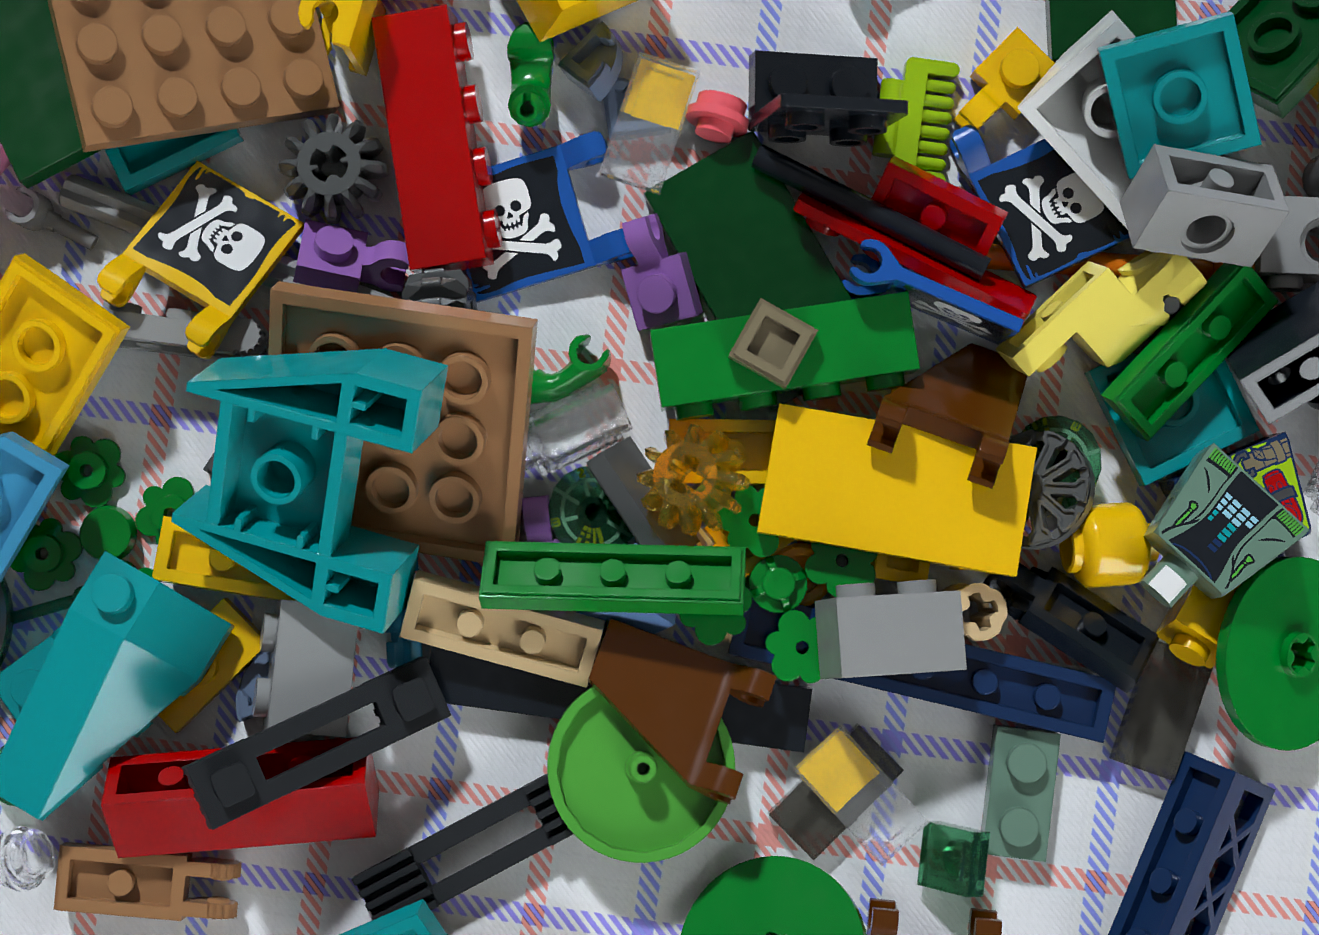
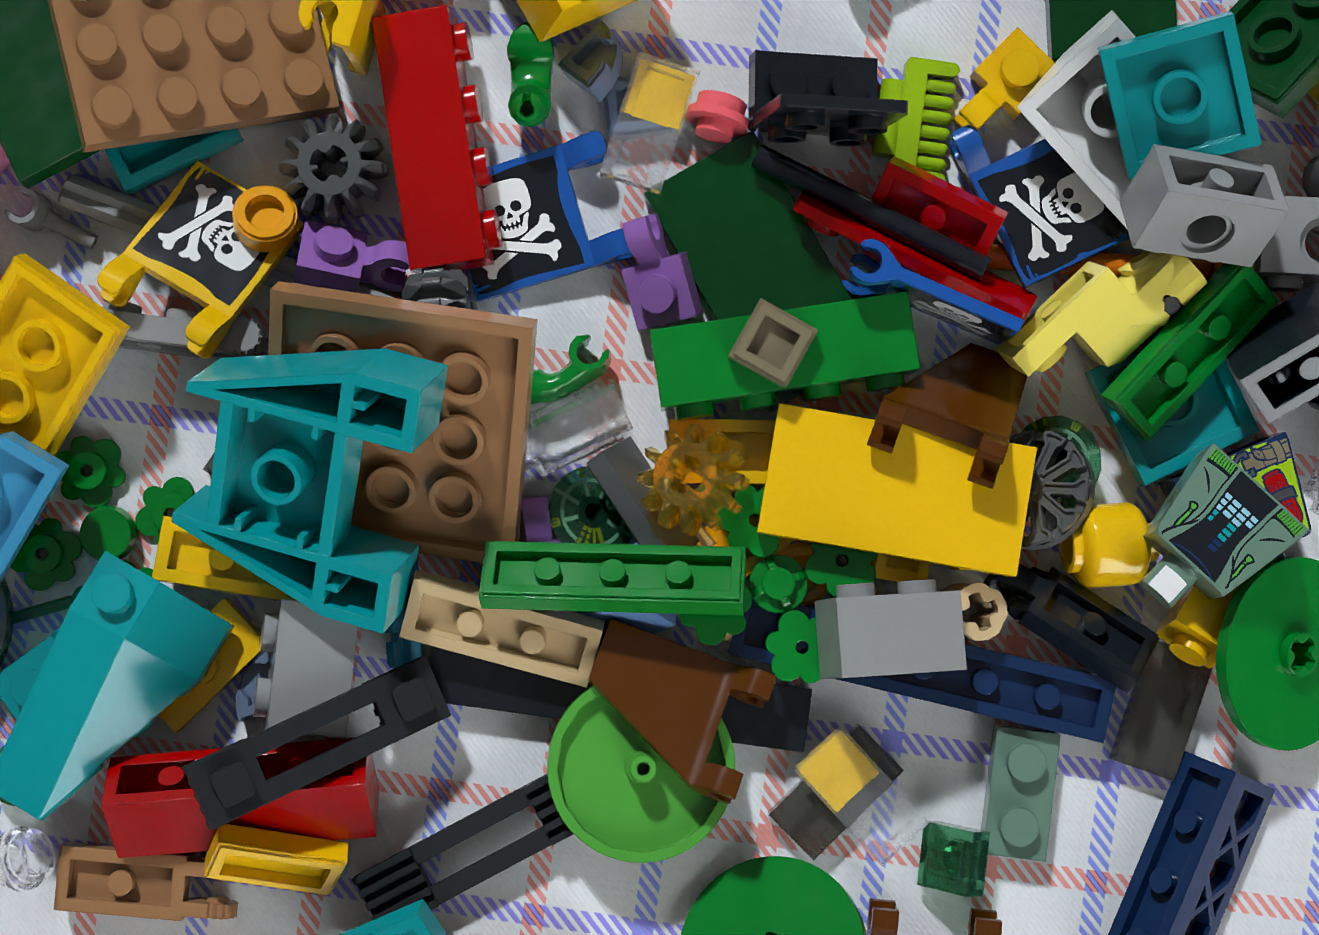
none -> yellow tile [204,824,348,895]
none -> light orange tile [232,185,298,252]

